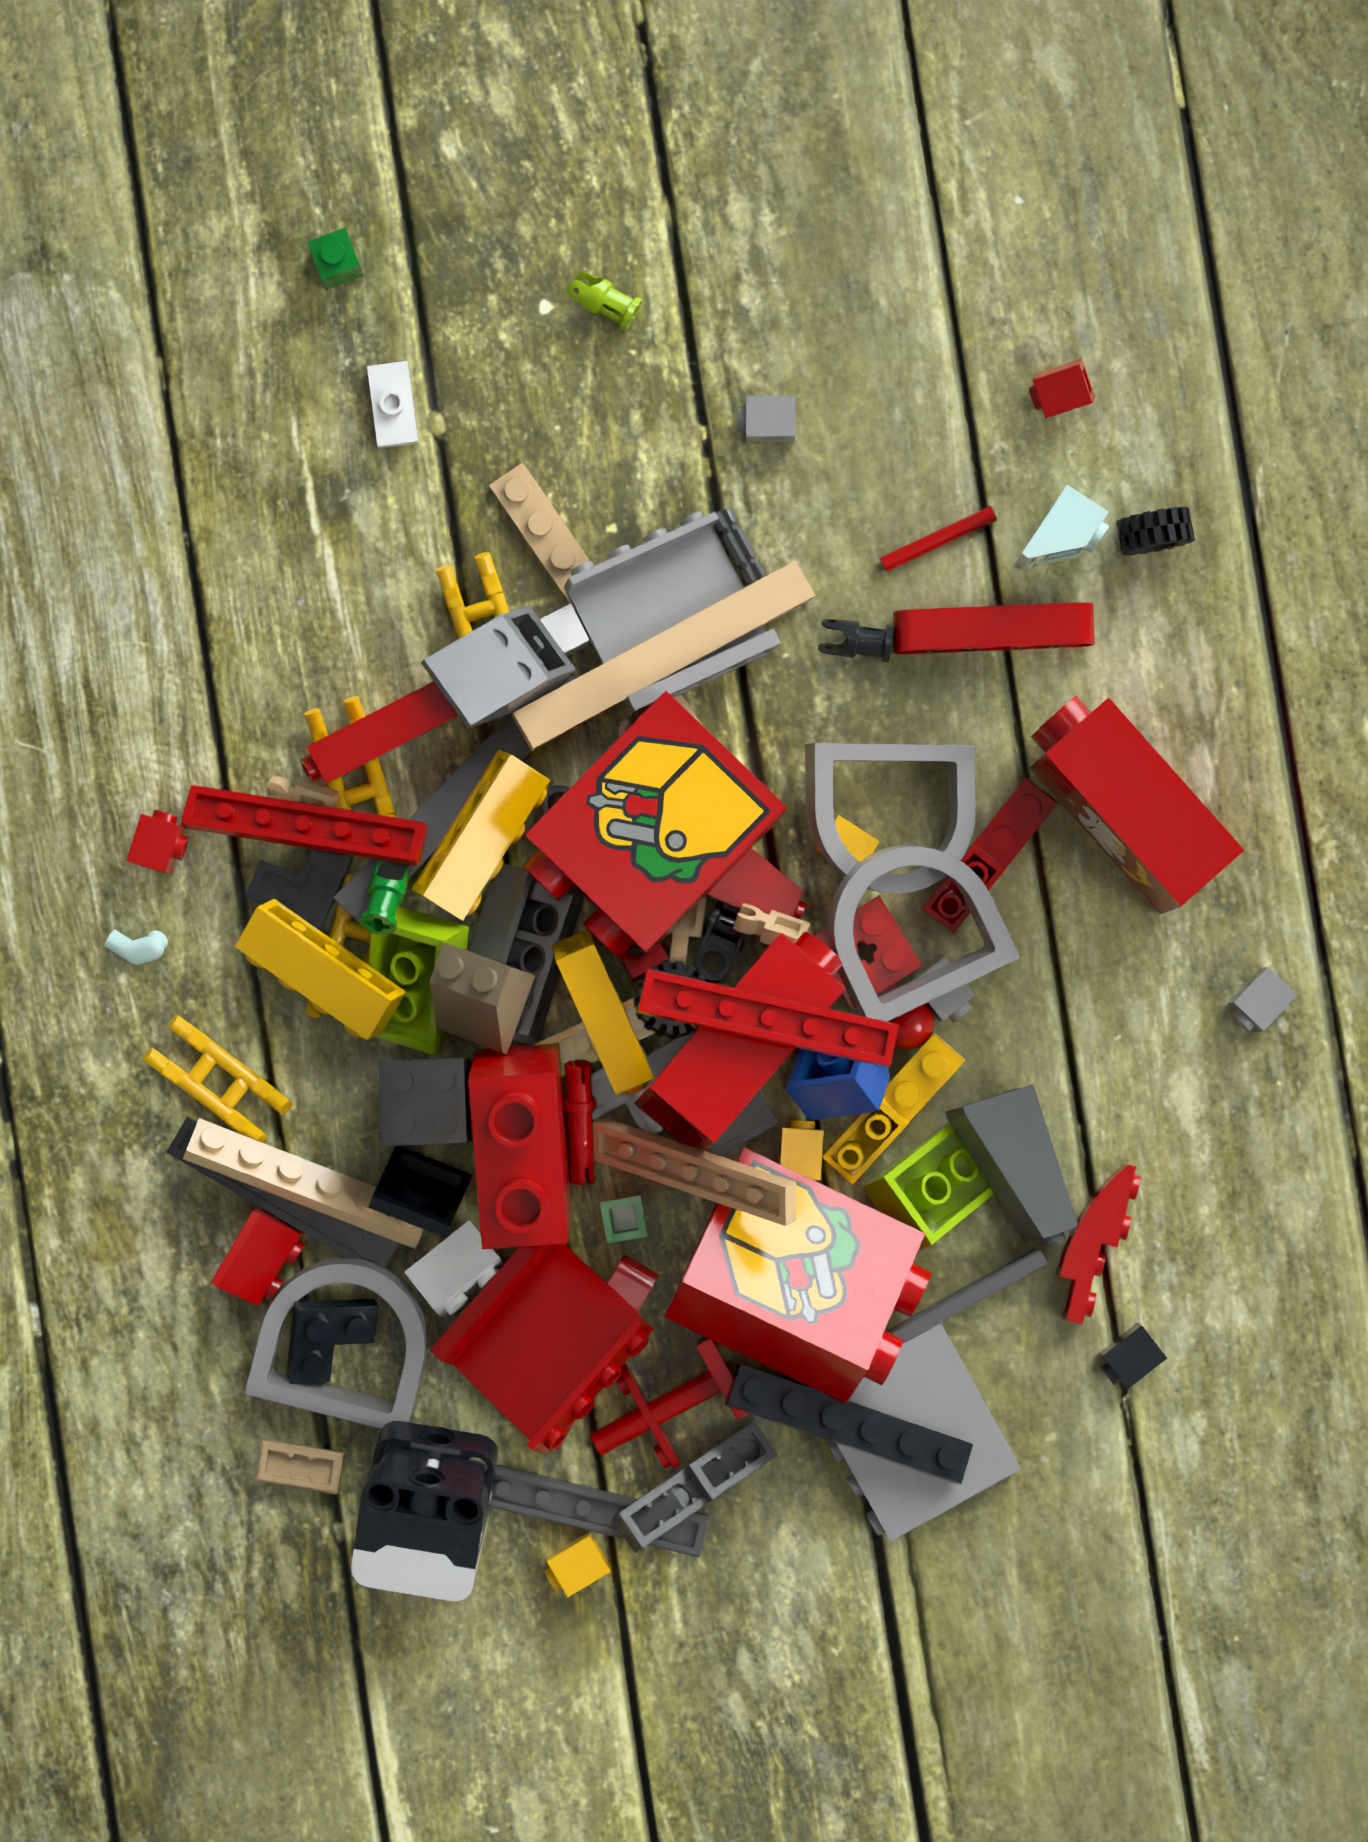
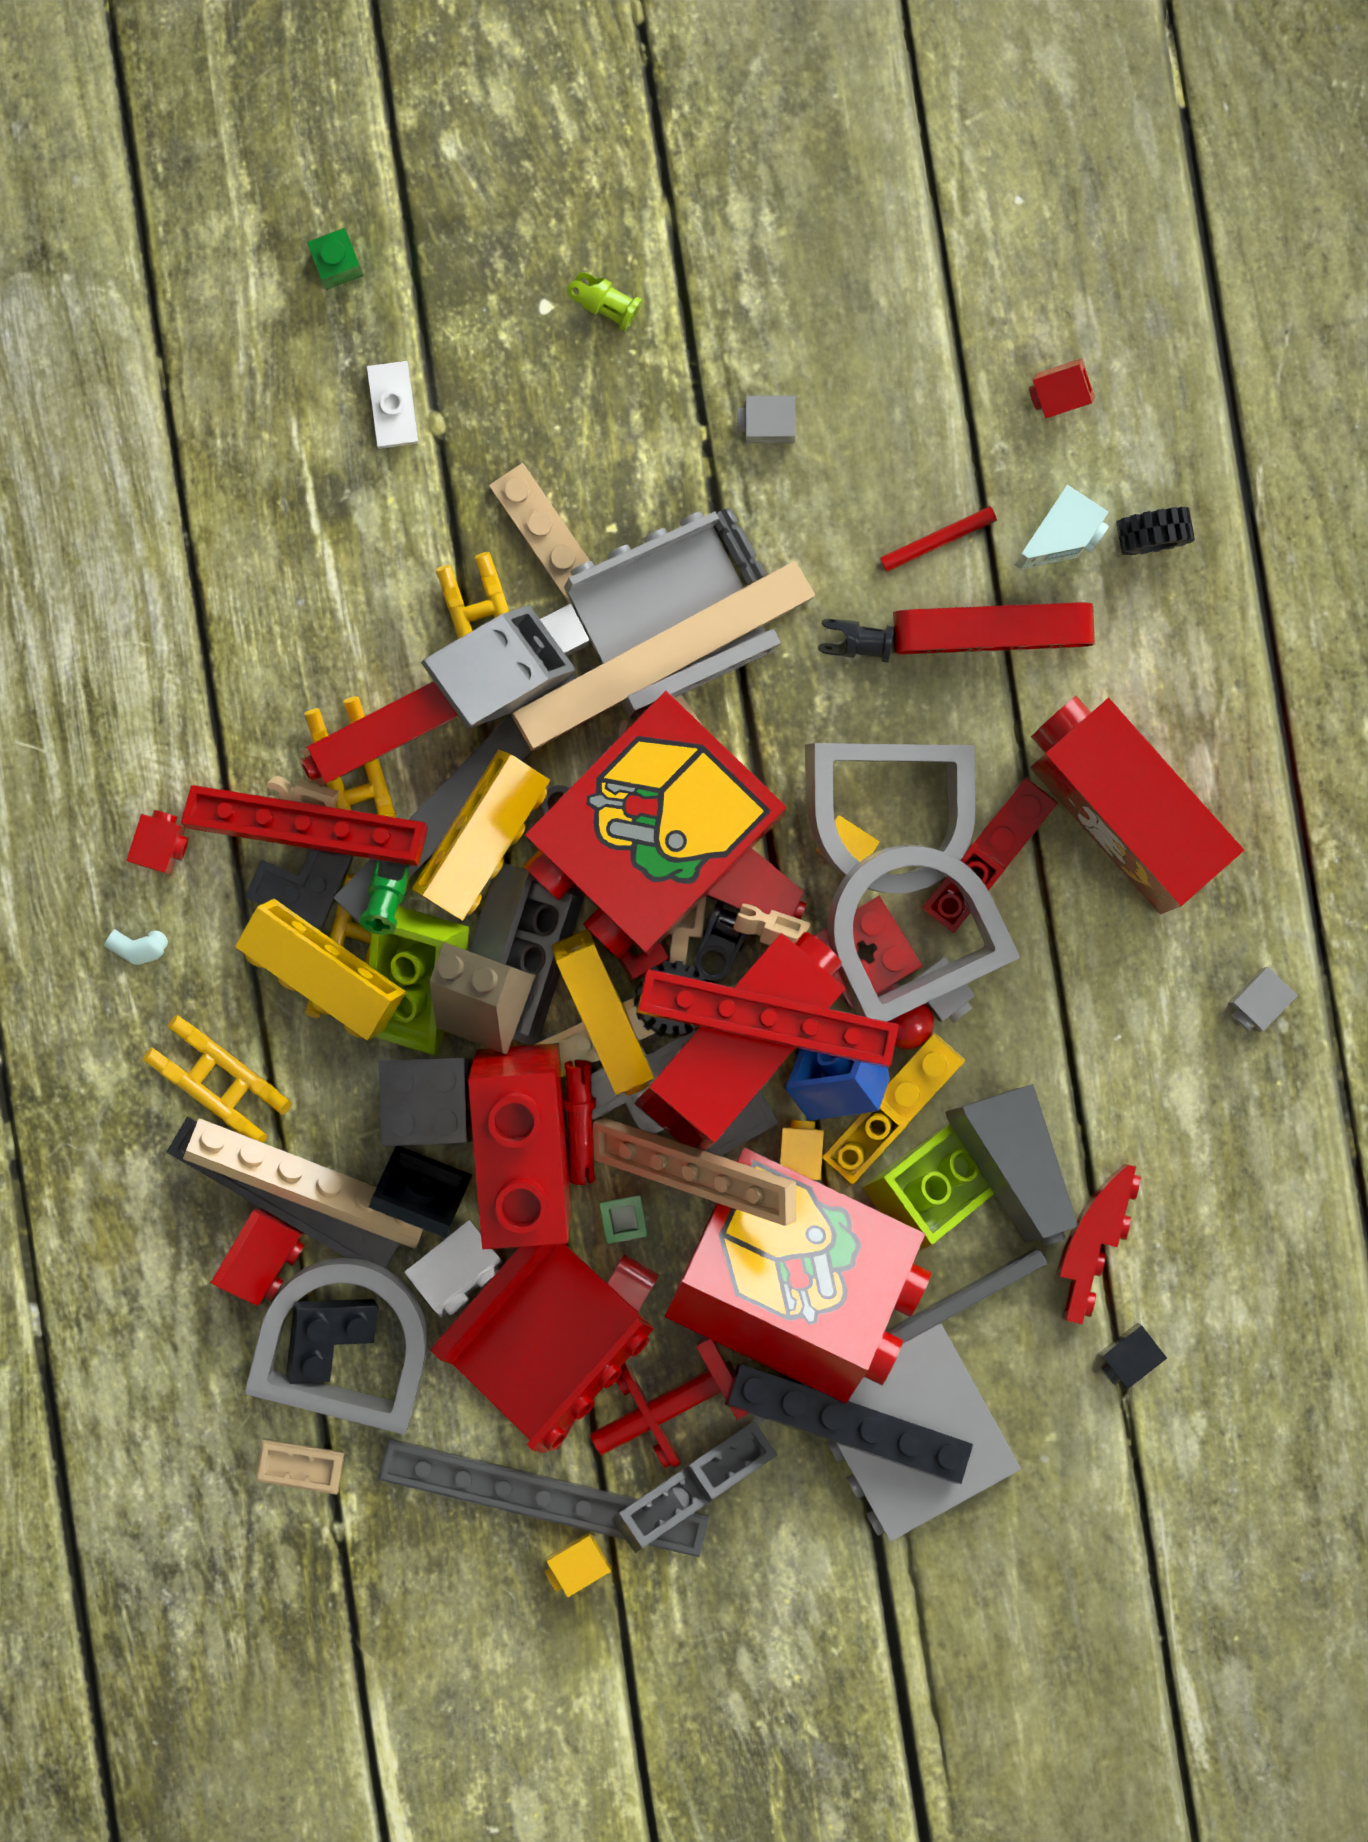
black piece [351,1421,498,1601] -> none

